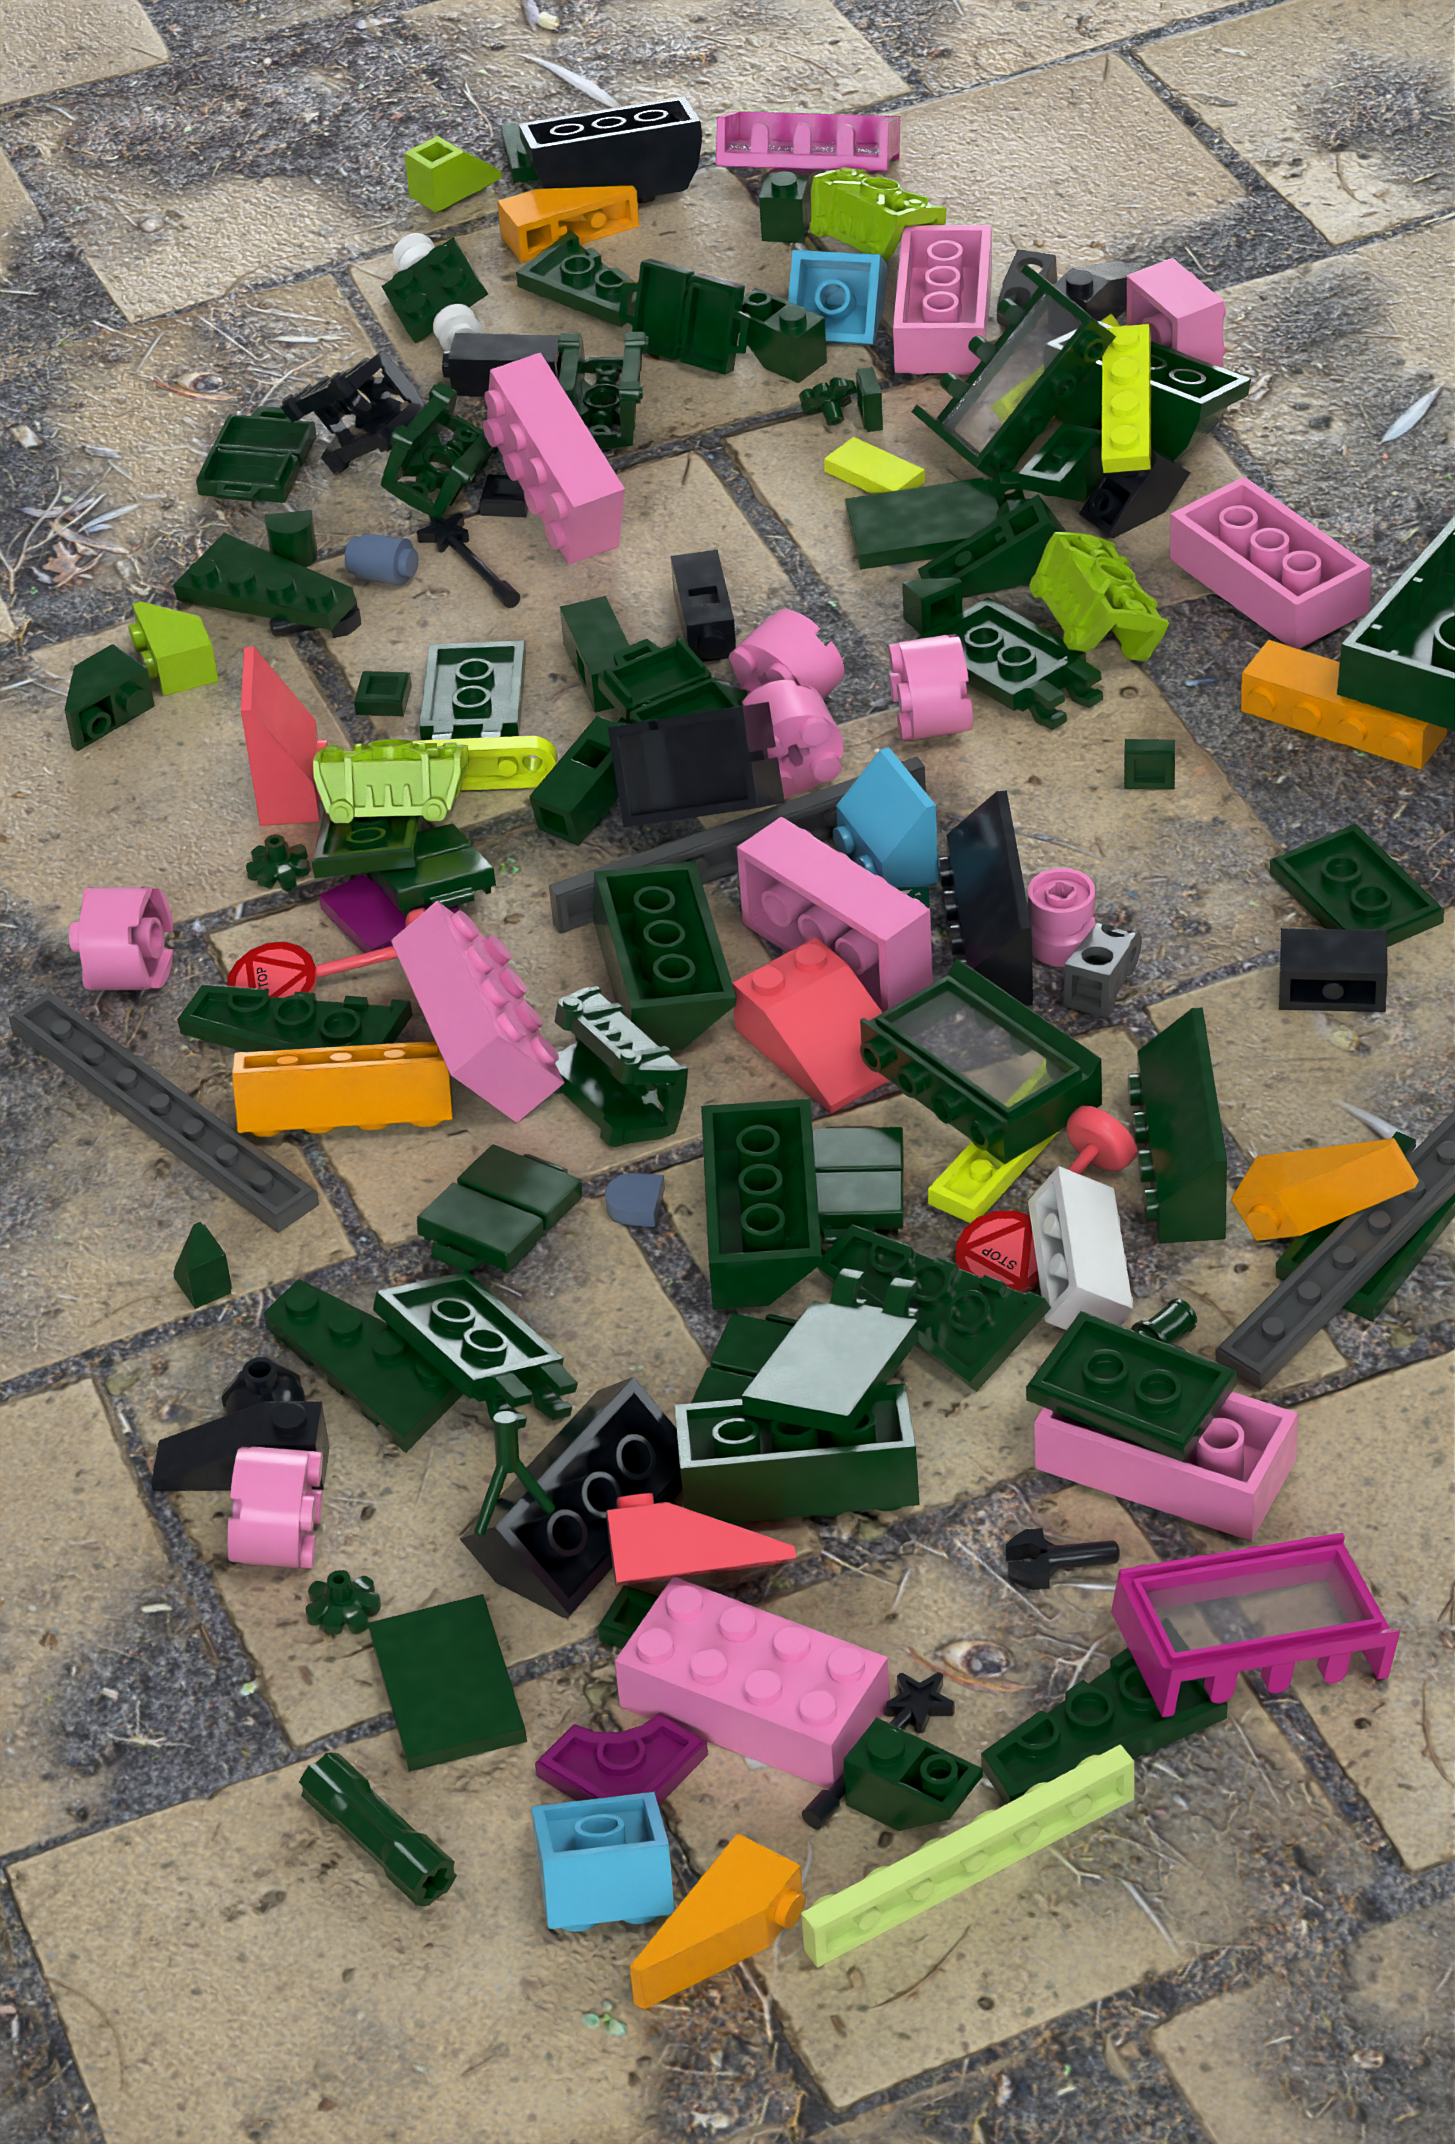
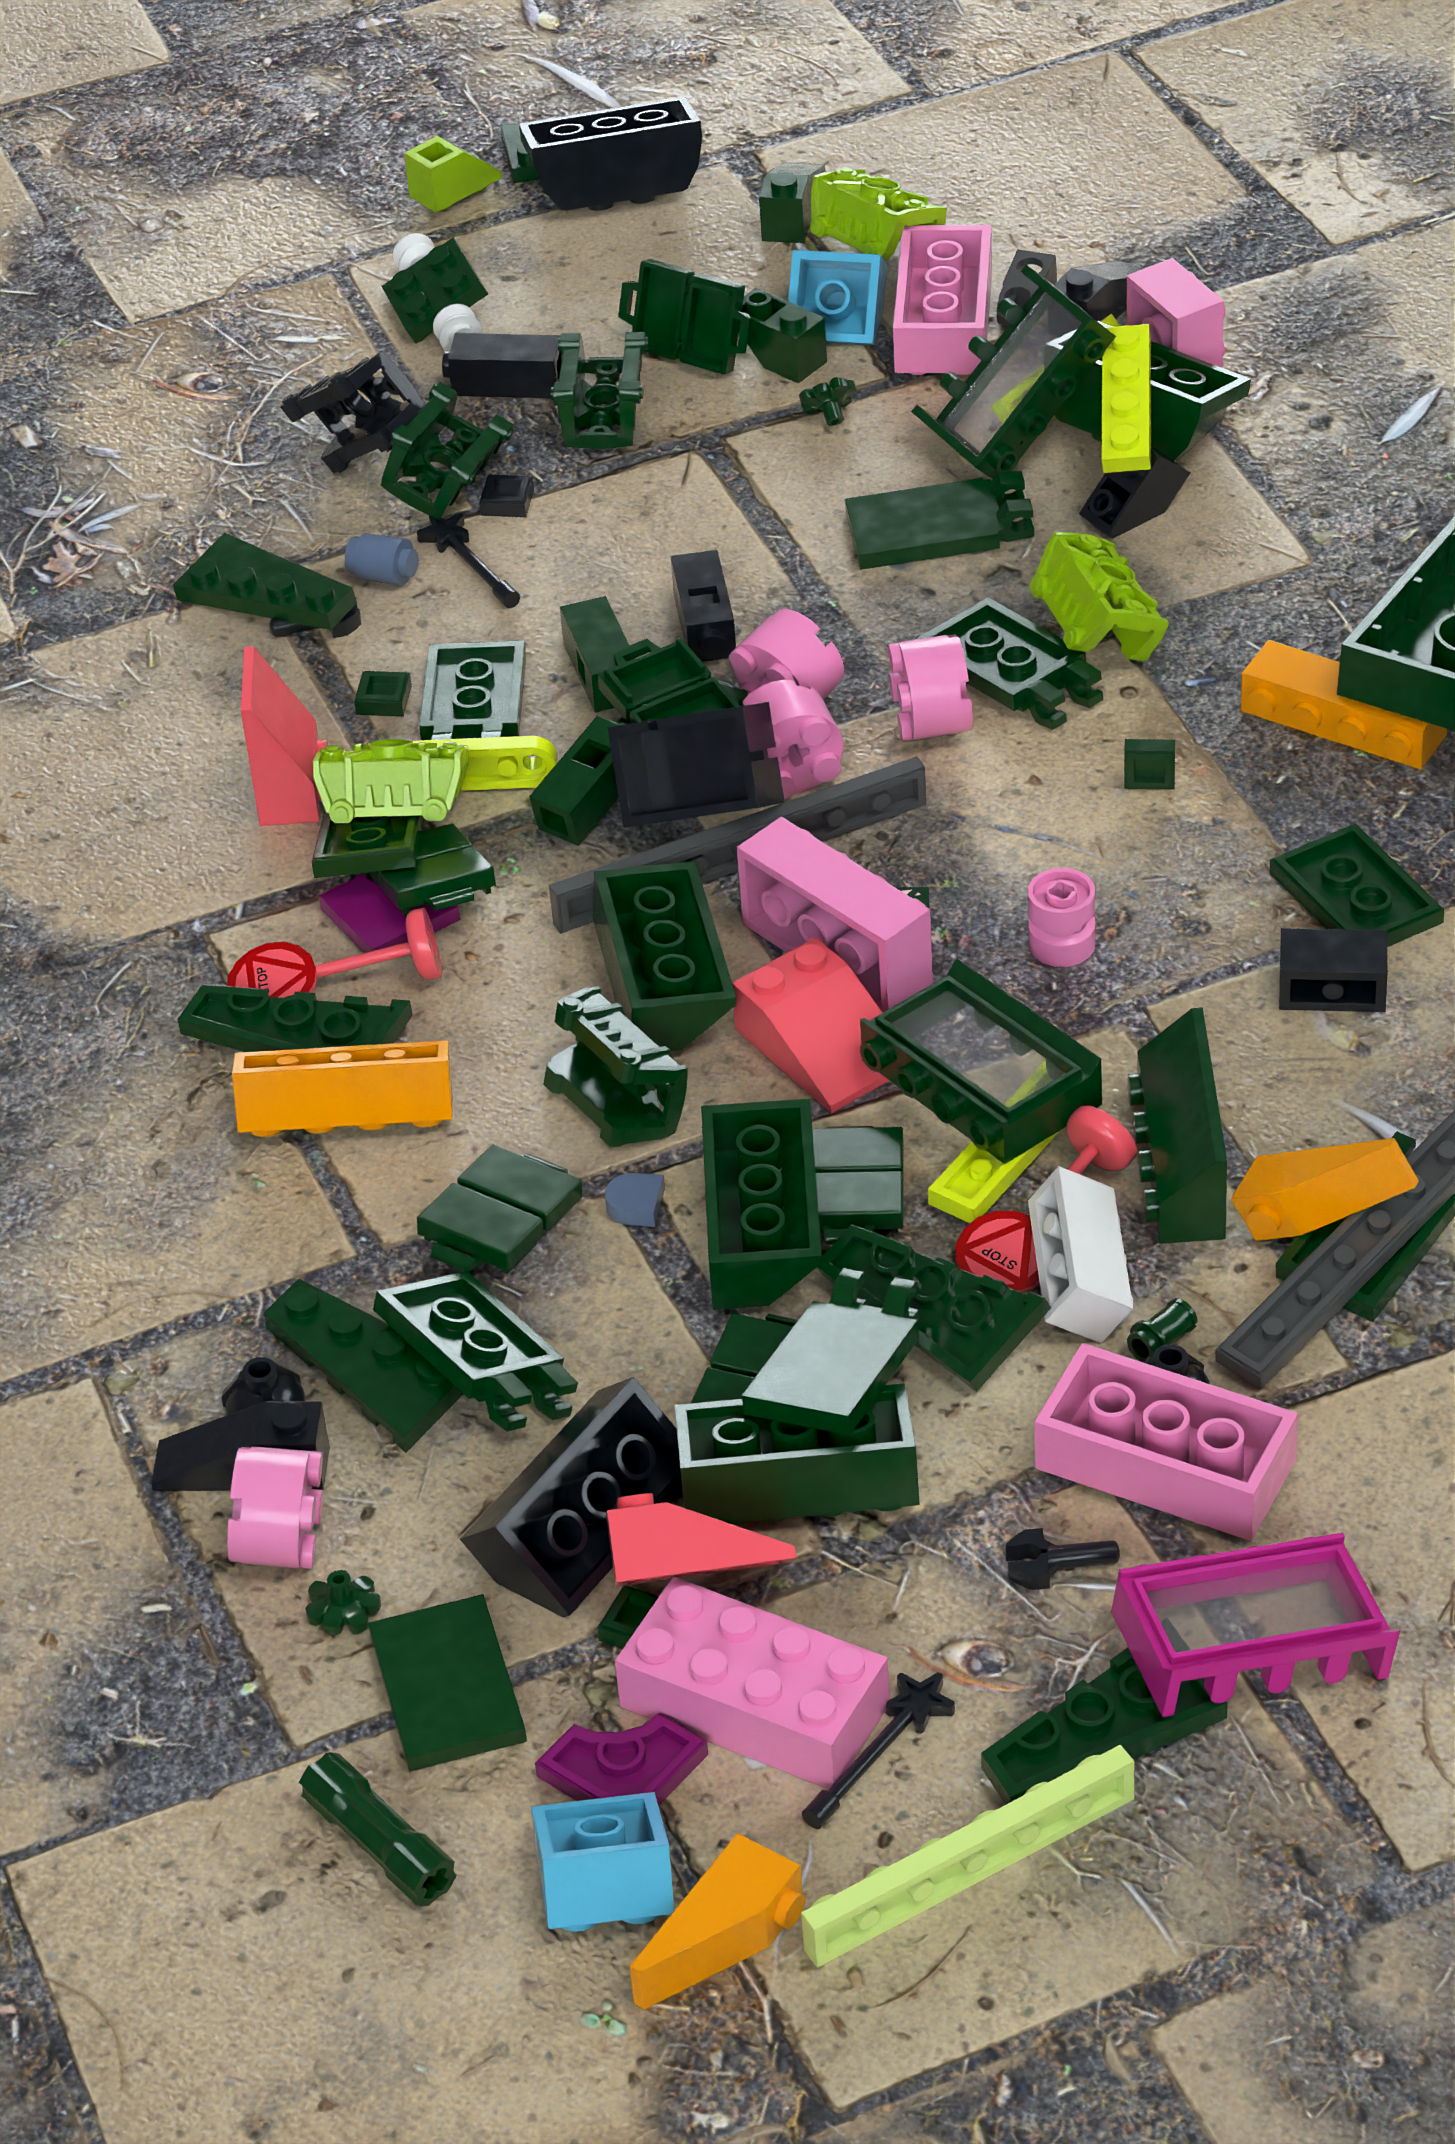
dark grey tile [9,992,319,1233] -> none
dark green slope [64,644,155,751] -> none
bright pink brick [69,886,173,990] -> none
lime slope [128,601,219,696] -> none
dark green slope [173,1222,232,1309] -> none
dark green piece [196,406,317,503] -> none
dark green plant [246,834,311,890] -> none
dark green brick [265,510,317,567] -> none
bright pink brick [391,901,564,1123] -> none
dark green plant [474,1411,555,1537] -> none
bright pink brick [483,352,625,565] -> none
light orange slope [497,186,639,263] -> none
dark green wing [516,230,637,327] -> none
dark pink window [716,111,901,171] -> none
neon yellow tile [824,436,925,494] -> none
medium azure slope [833,747,939,888] -> none
dark green slope [843,1717,983,1831] -> none
dark green tile [855,367,883,432] -> none
dark green slope [902,578,963,635] -> none
dark green slope [918,494,1066,598] -> none
black slope [938,790,1033,1011] -> none
dark green plate [1018,418,1105,502] -> none
dark green tile [1026,1311,1237,1462] -> none
dark grey leg [1063,922,1142,1018] -> none
bright pink brick [1170,477,1371,649] -> none

